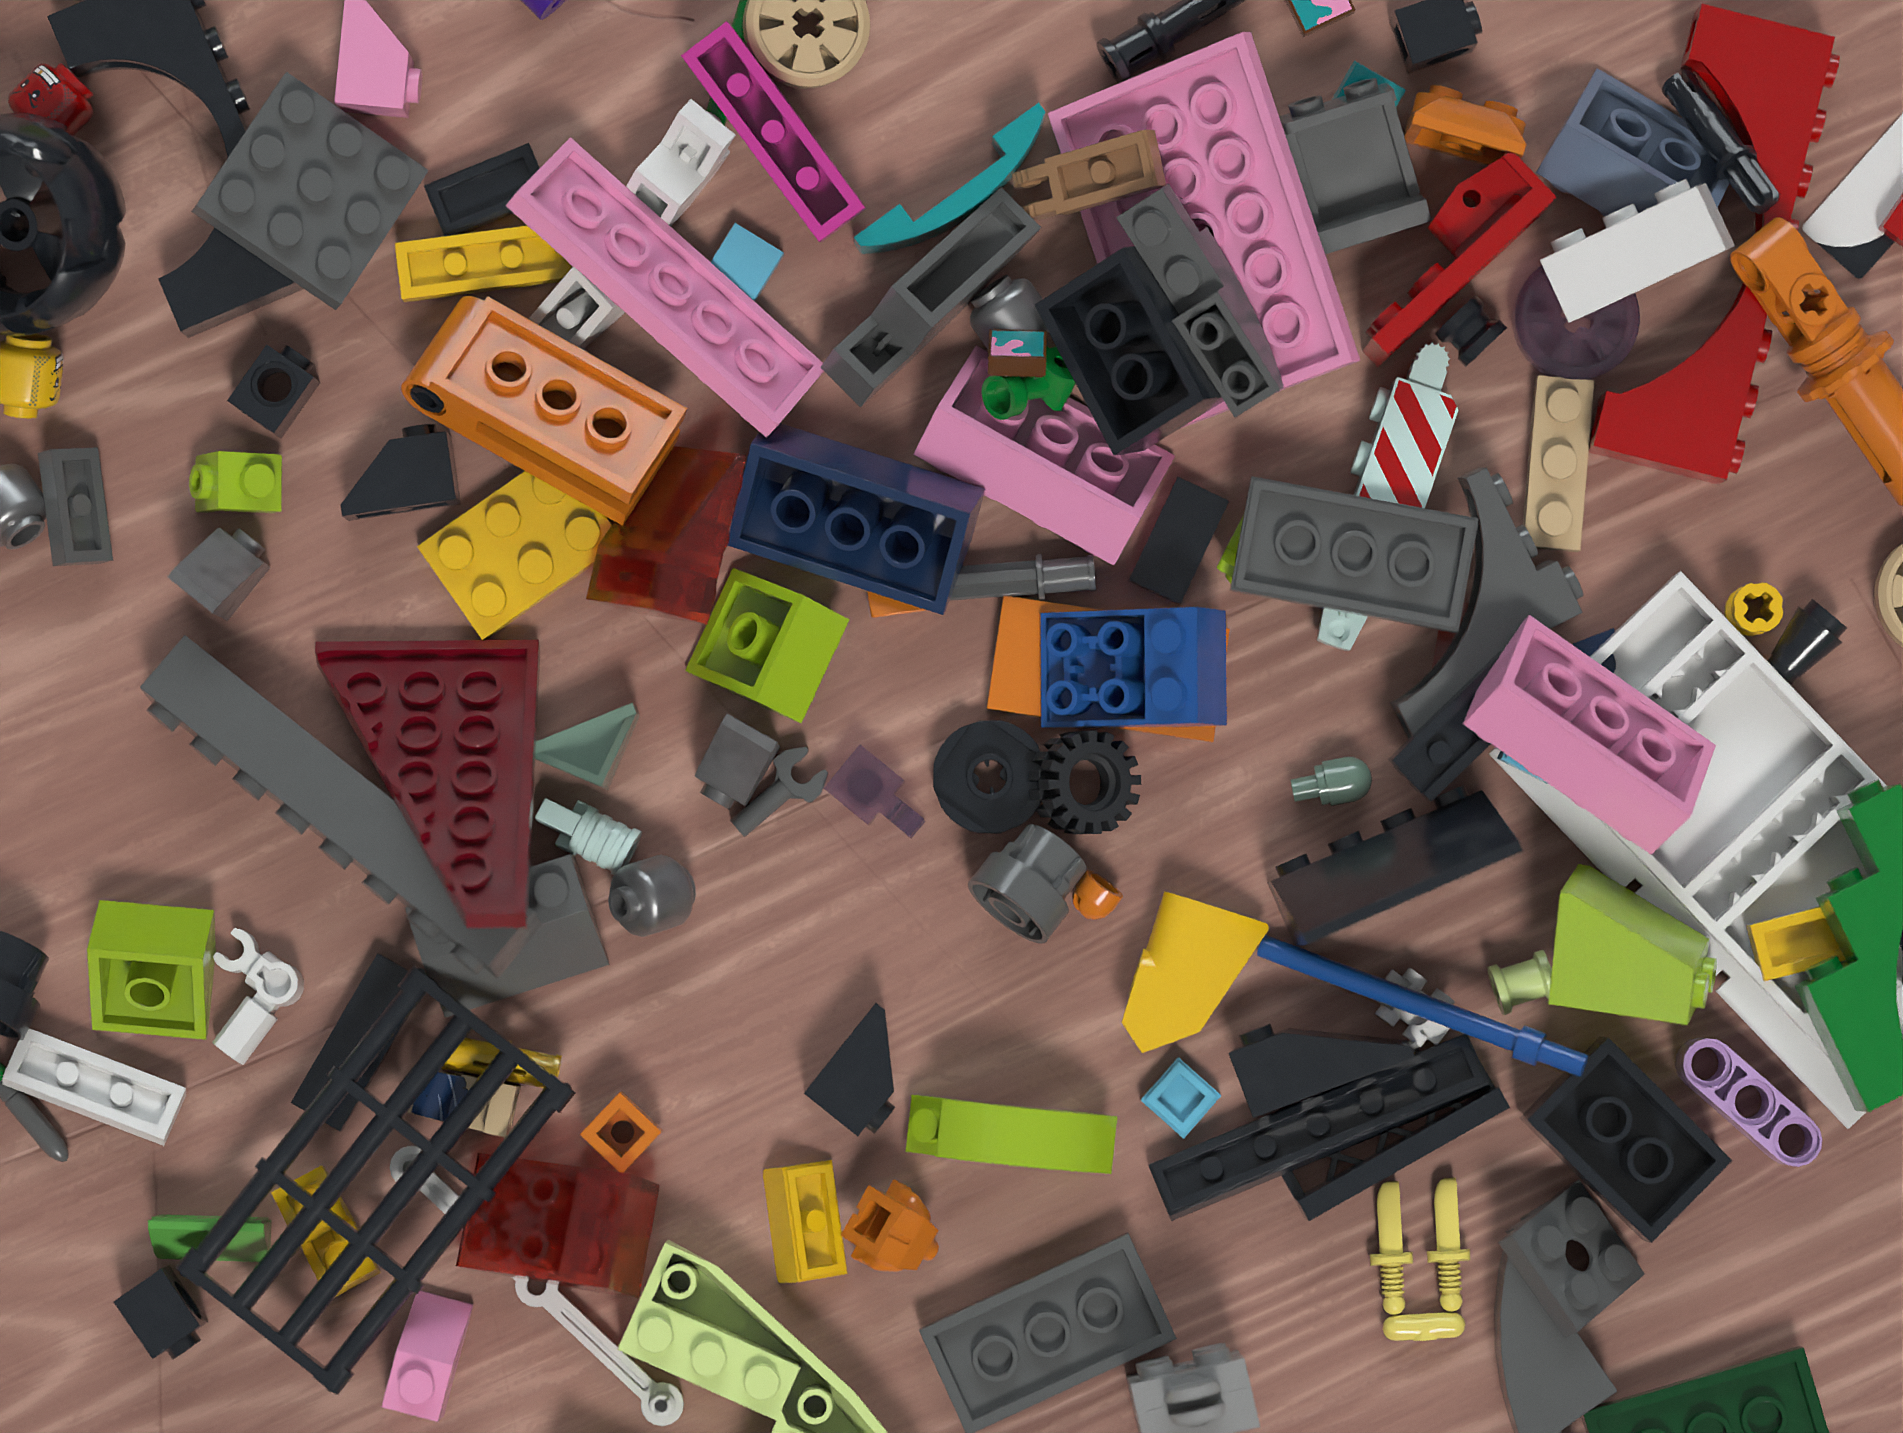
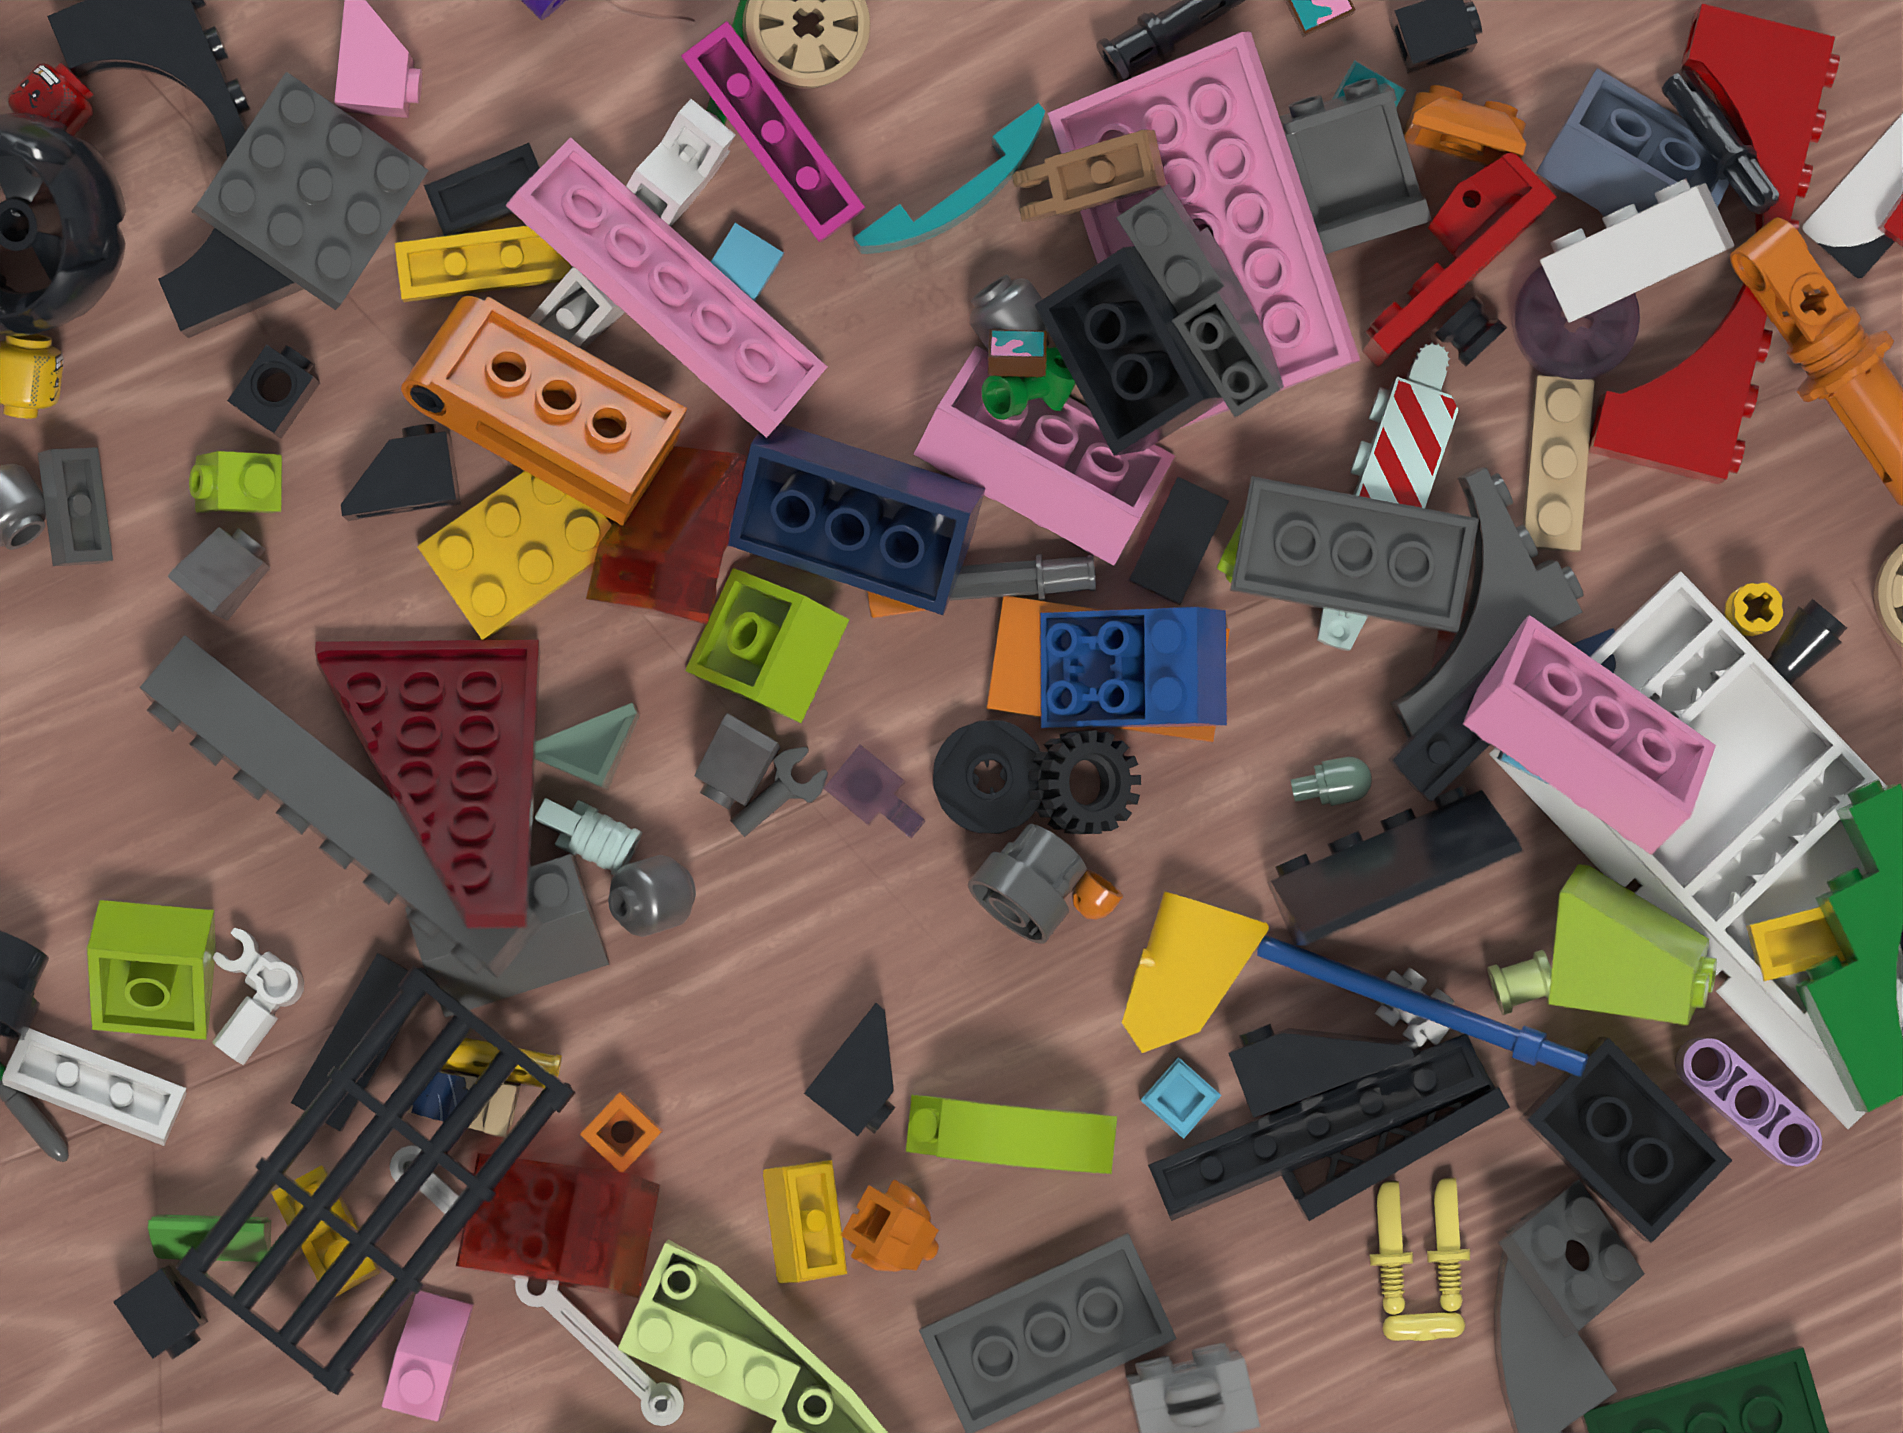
dark grey slope [820,187,1042,408] -> none

